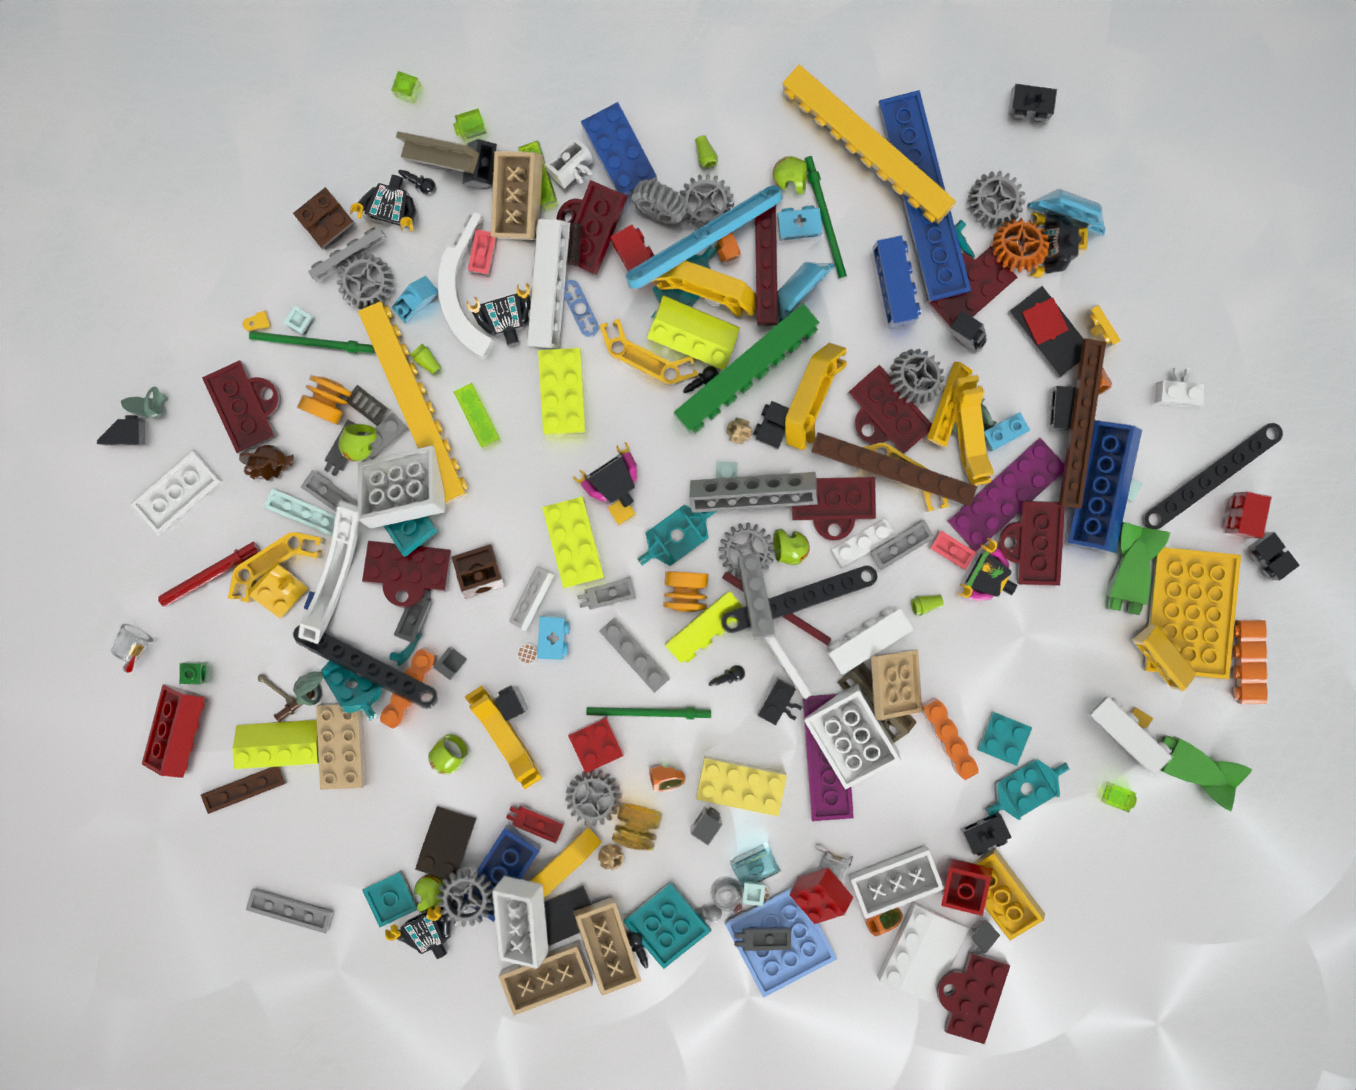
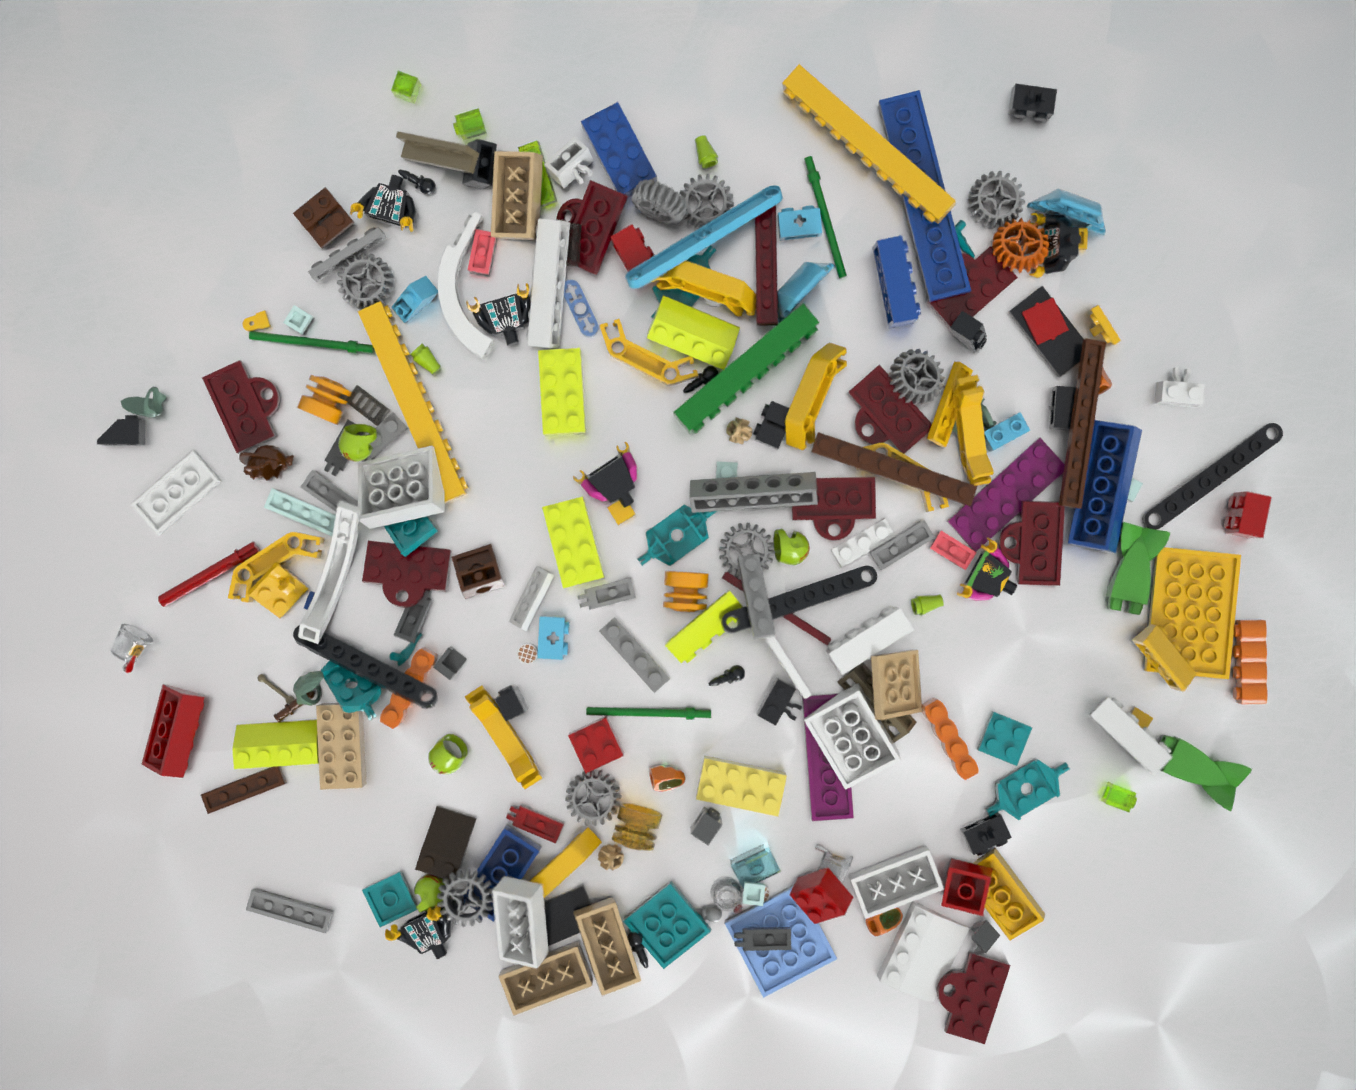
green brick [179,661,207,684] -> none
clear neon green plate [453,383,500,448] -> none
orange rock [715,232,741,264] -> none
lime helmet [772,156,807,195] -> none
black piece [1248,532,1300,581] -> none

